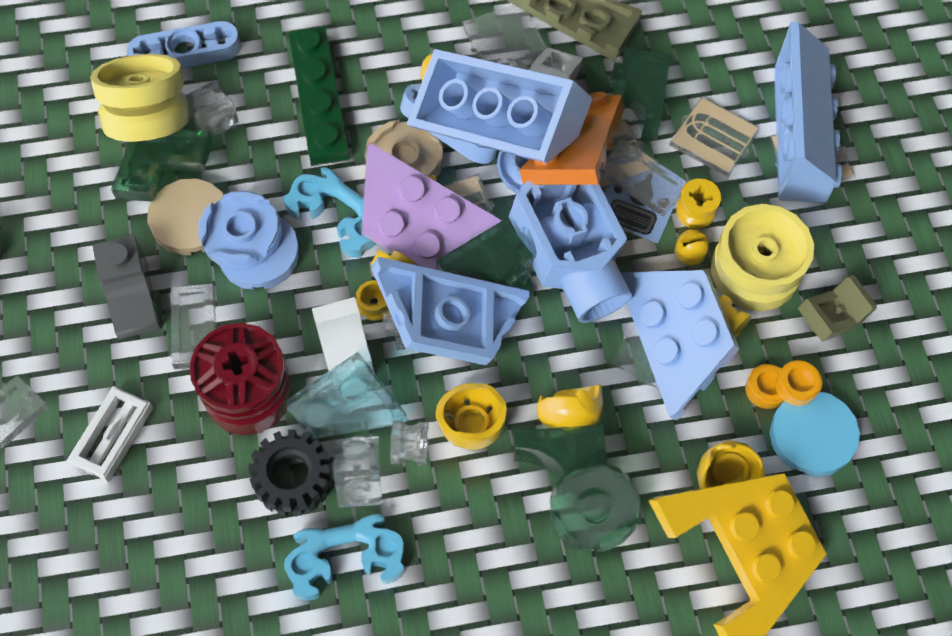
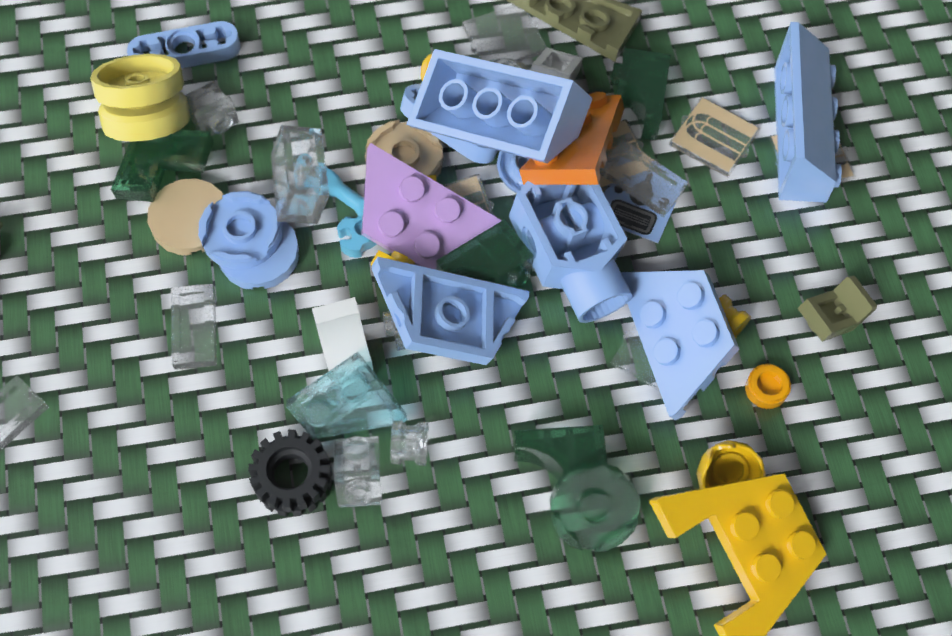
white tile [67,386,154,483] -> none
dark grey arch [92,235,160,340] -> none
dark red wheel [189,323,293,435] -> none
medium azure helmet [284,514,405,600] -> none
dark green plate [288,25,350,166] -> none
yellow plate [356,280,390,321] -> none
yellow helmet [436,383,506,450] -> none
yellow hair [536,384,603,434] -> none
yellow hinge [674,229,709,265] -> none
yellow wheel [676,178,721,229] -> none
light yellow wheel [711,204,814,312] -> none
medium azure tile [769,392,860,477] -> none
light orange tile [775,360,822,406] -> none
none -> clear brick [271,125,330,224]

